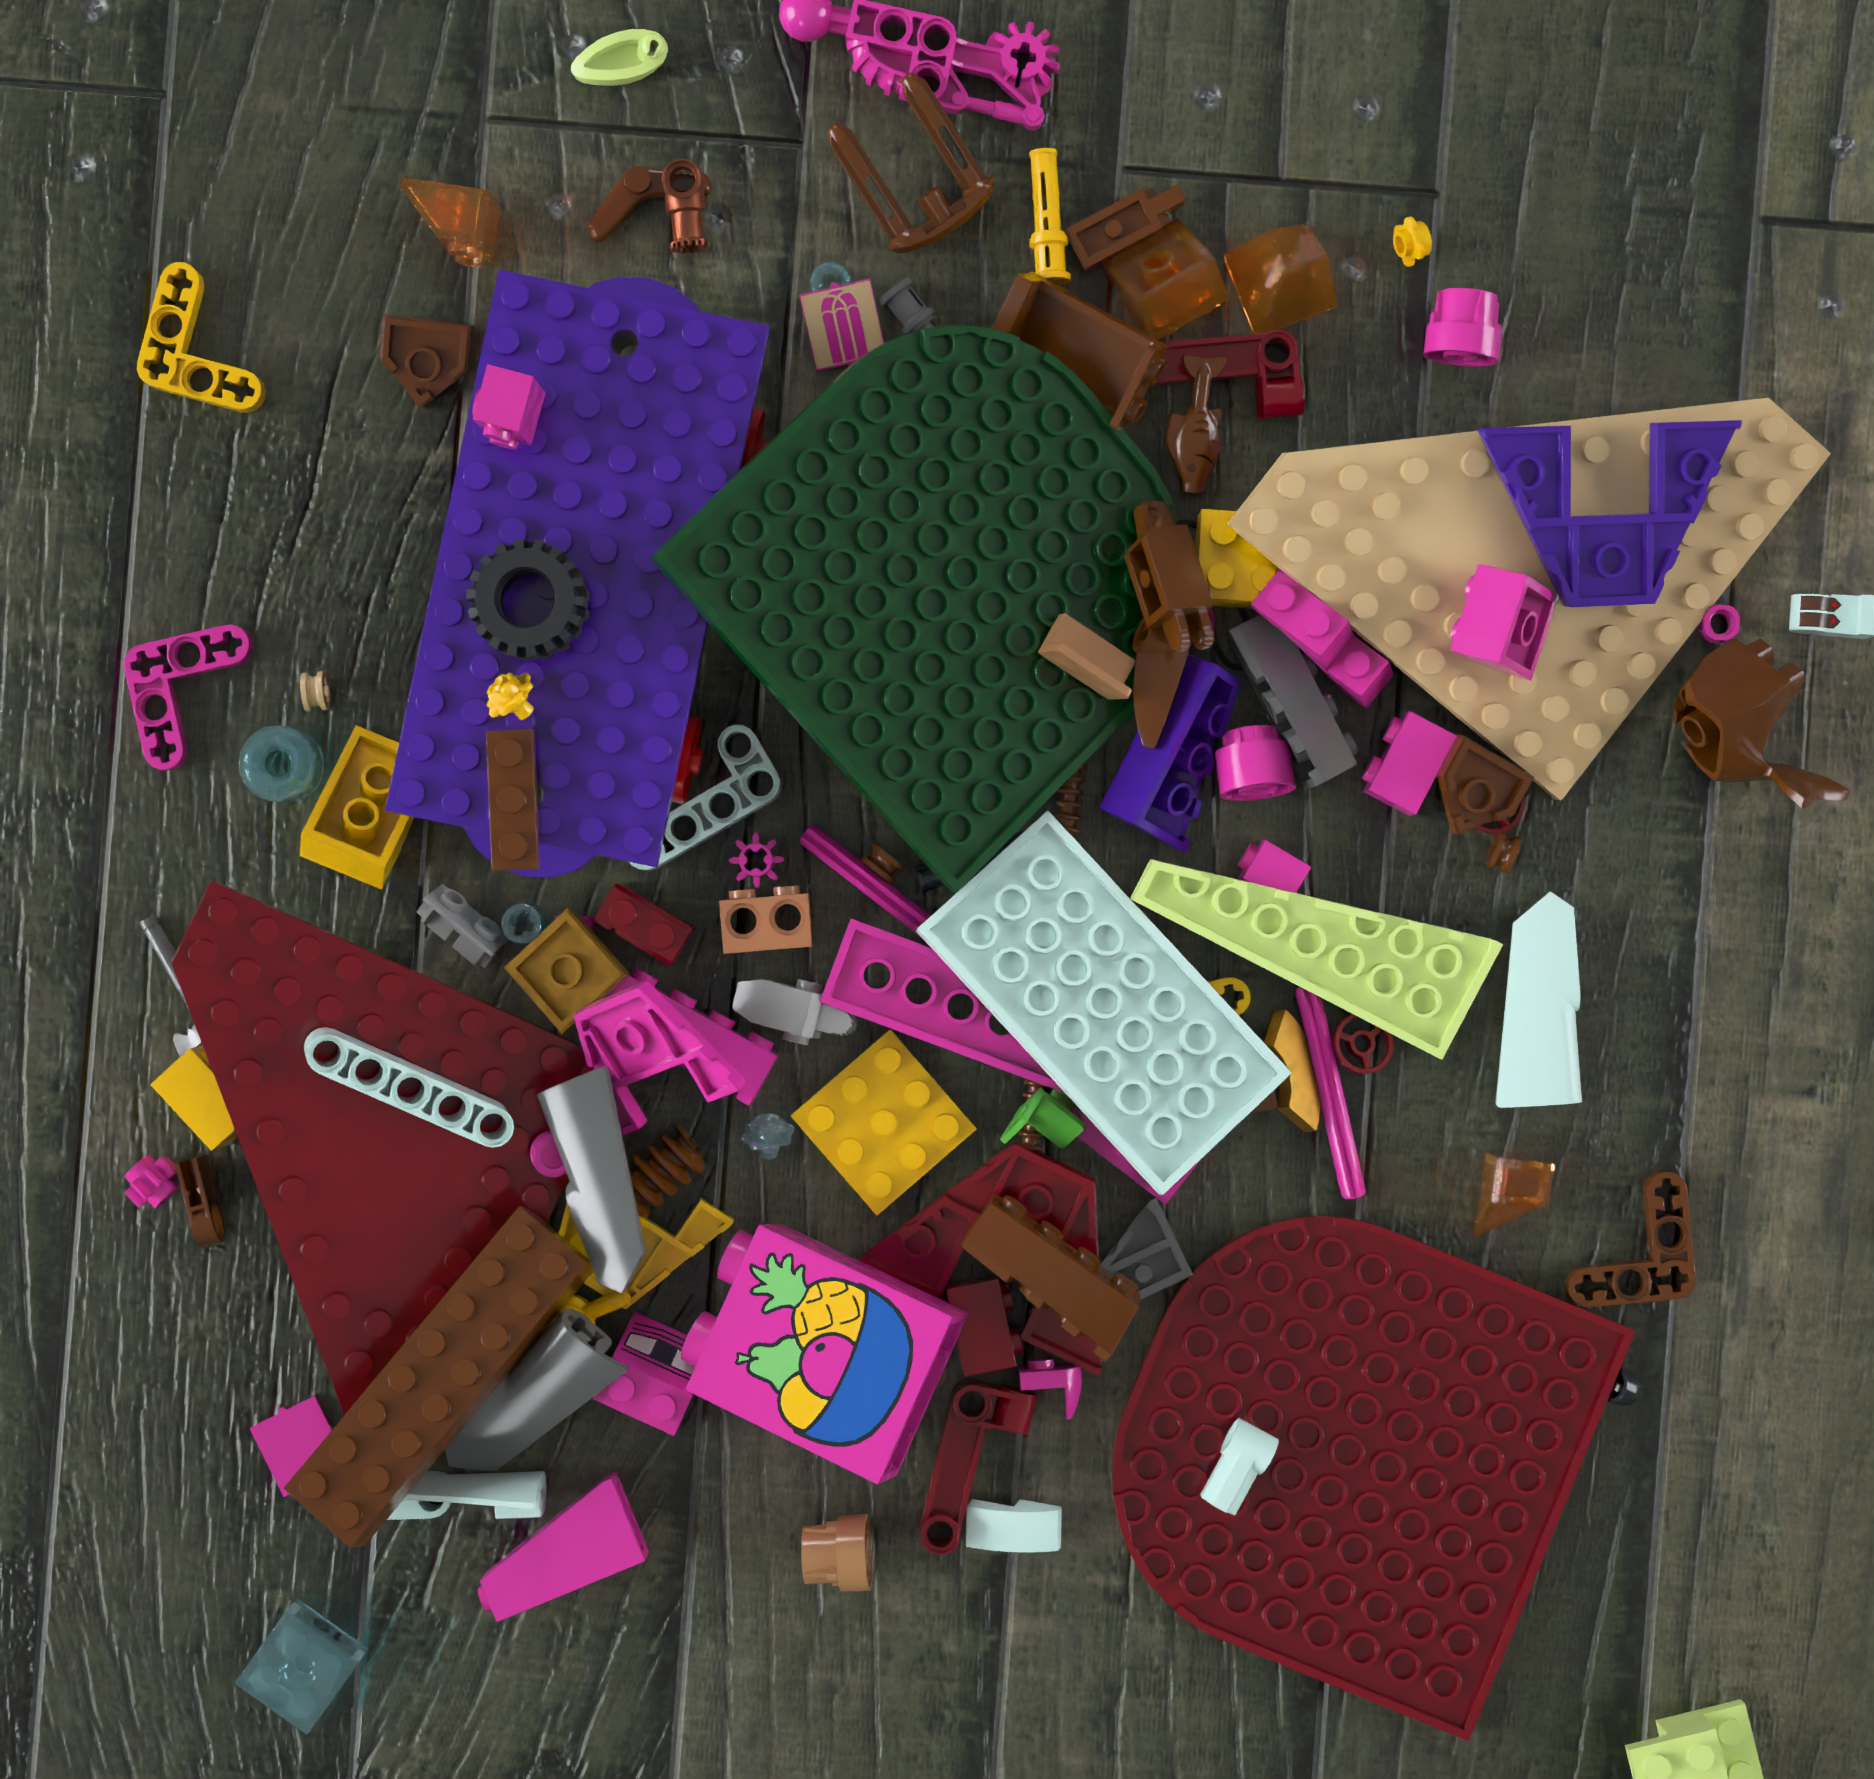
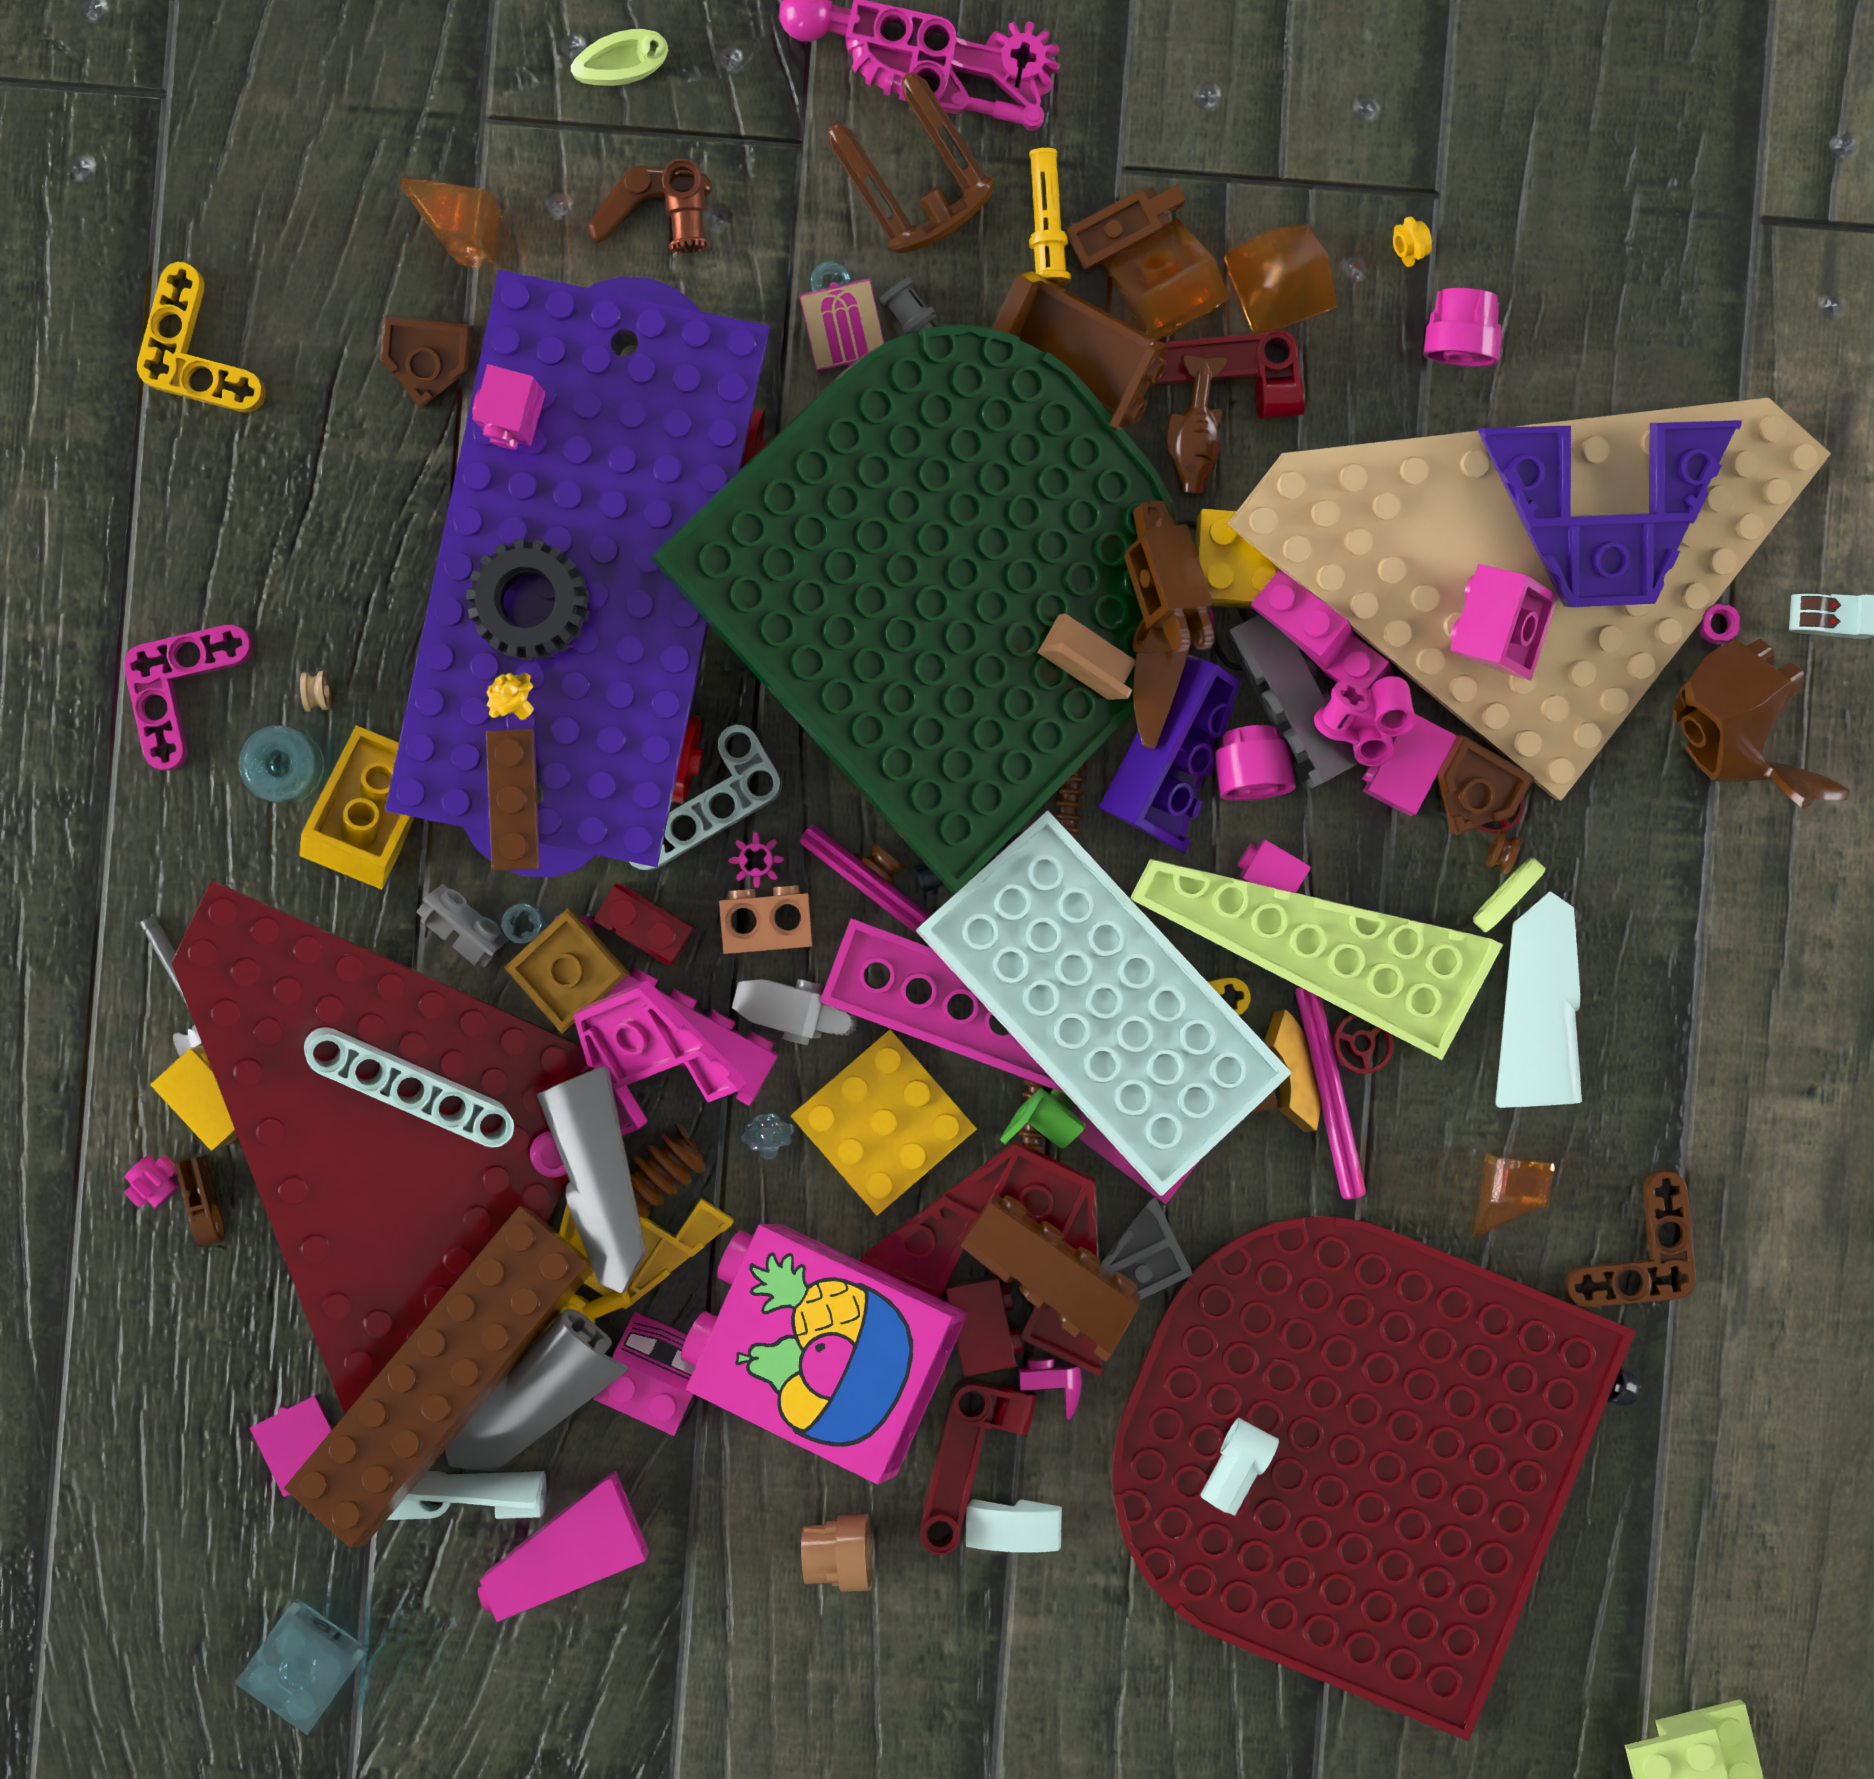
none -> dark pink piece [1314,676,1416,766]
none -> yellowish green tile [1473,858,1546,933]

